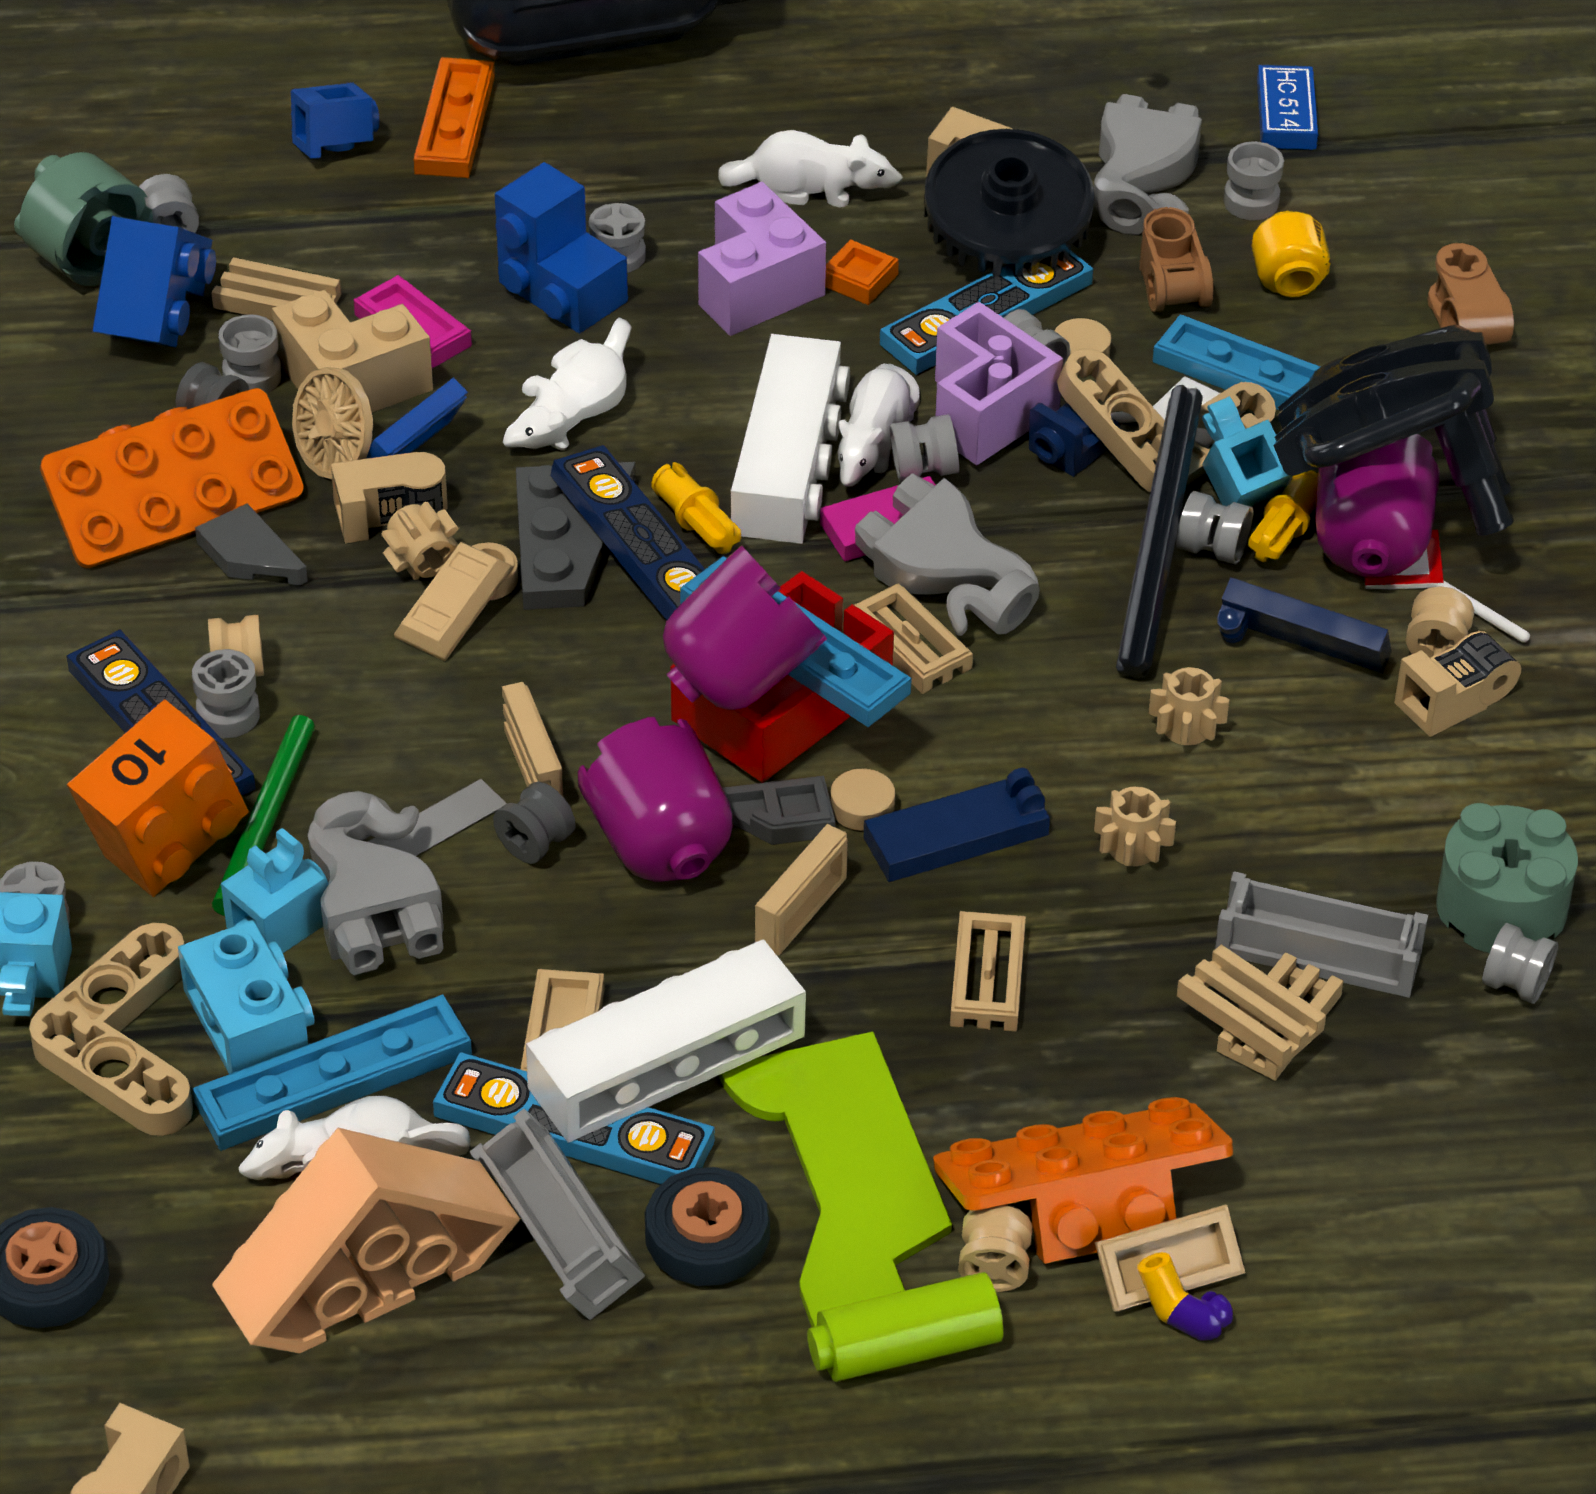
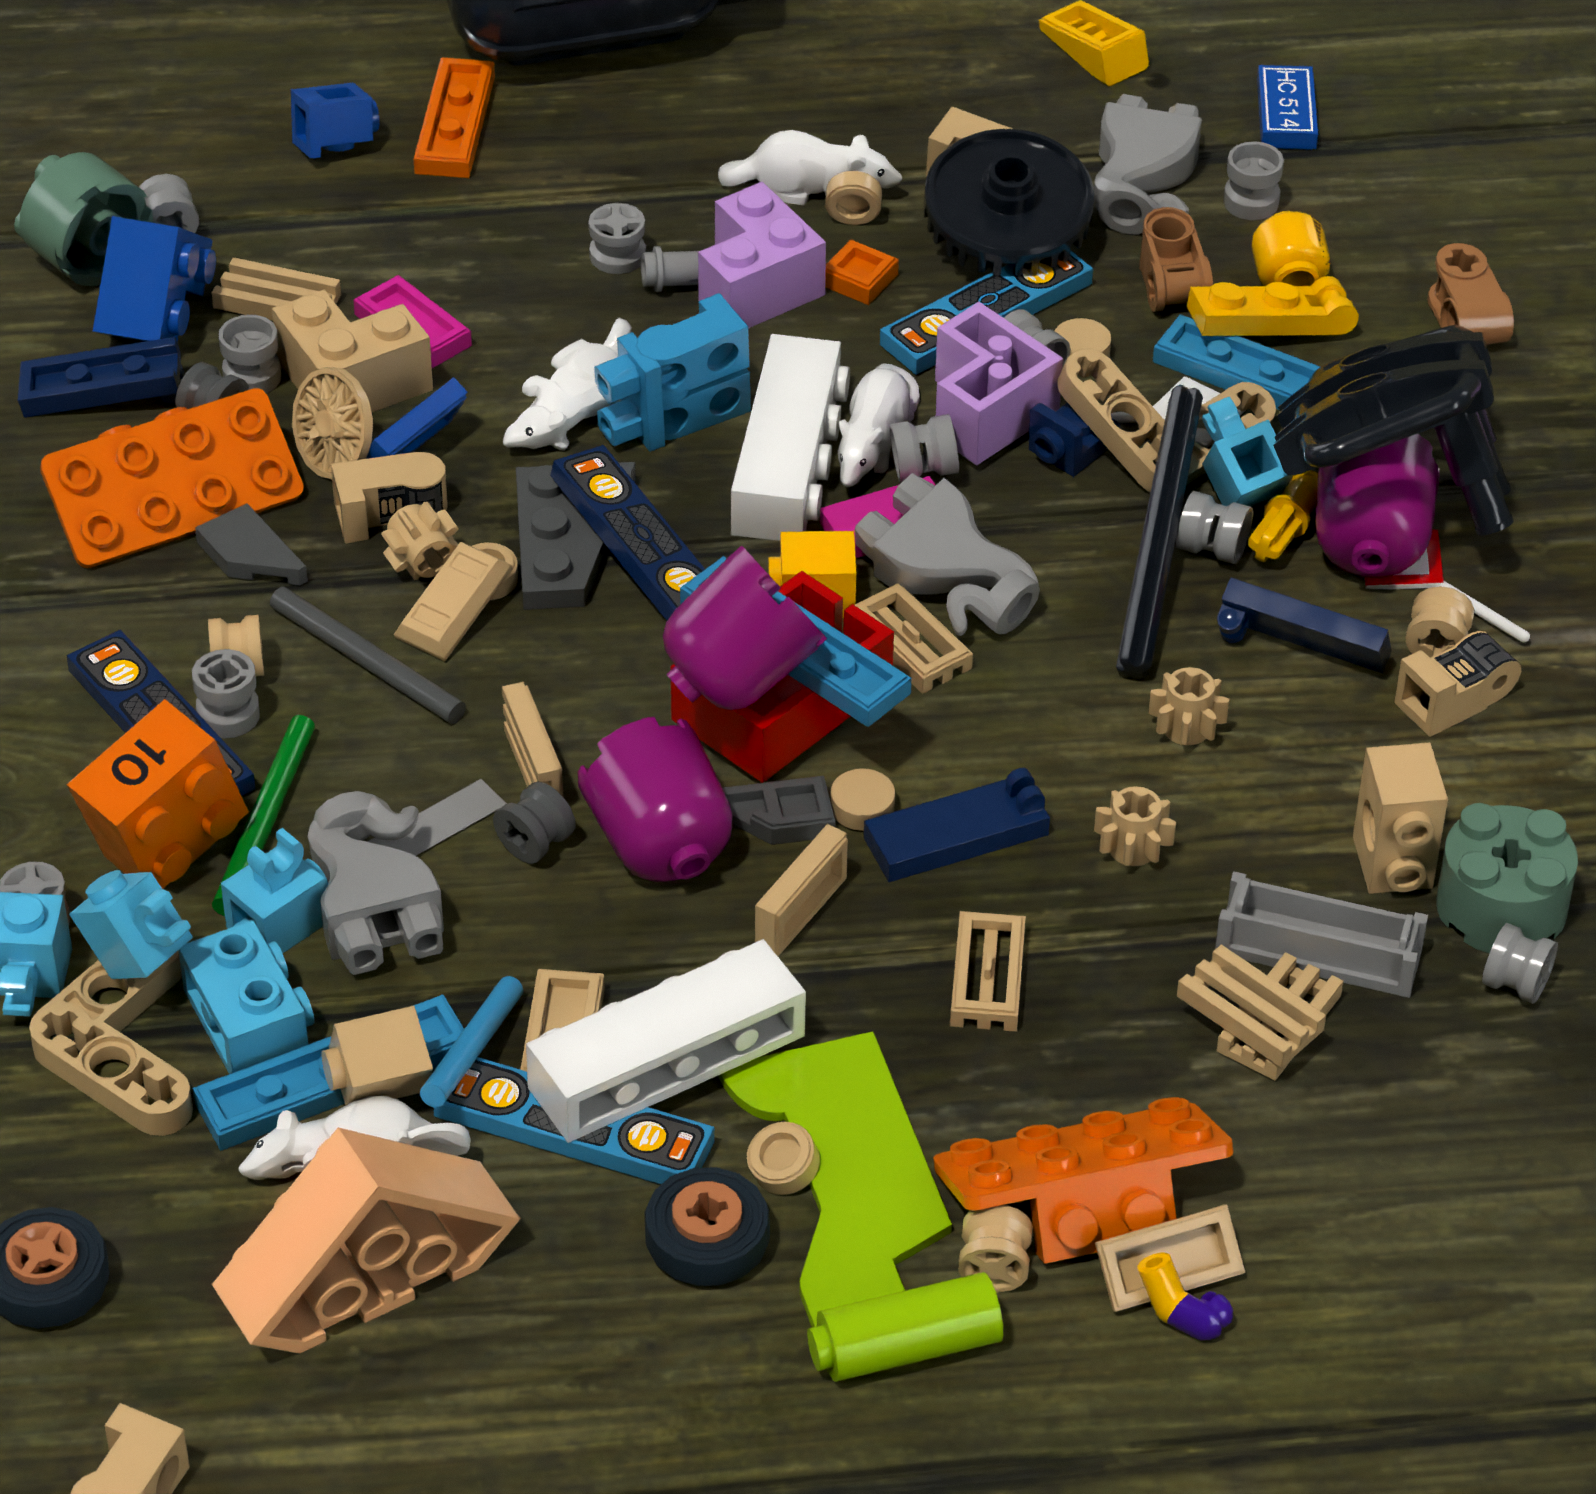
light grey container [470,1109,645,1320] -> none
blue brick [495,162,628,334] -> none
yellow axle [651,462,741,554] -> none
none -> dark blue hinge [18,337,184,418]
none -> medium azure brick [69,870,193,979]
none -> dark grey bar [270,586,466,724]
none -> tan brick [322,1006,433,1106]
none -> dark azure bar [420,976,523,1108]
none -> dark azure hips [594,293,751,452]
none -> light grey pin [641,246,699,292]
none -> tan tile [747,1122,820,1195]
none -> yellow brick [768,531,856,618]
none -> tan tile [825,171,882,225]
none -> yellow slope [1039,0,1149,86]
none -> yellow plate [1186,276,1359,336]
none -> tan brick [1353,742,1448,894]

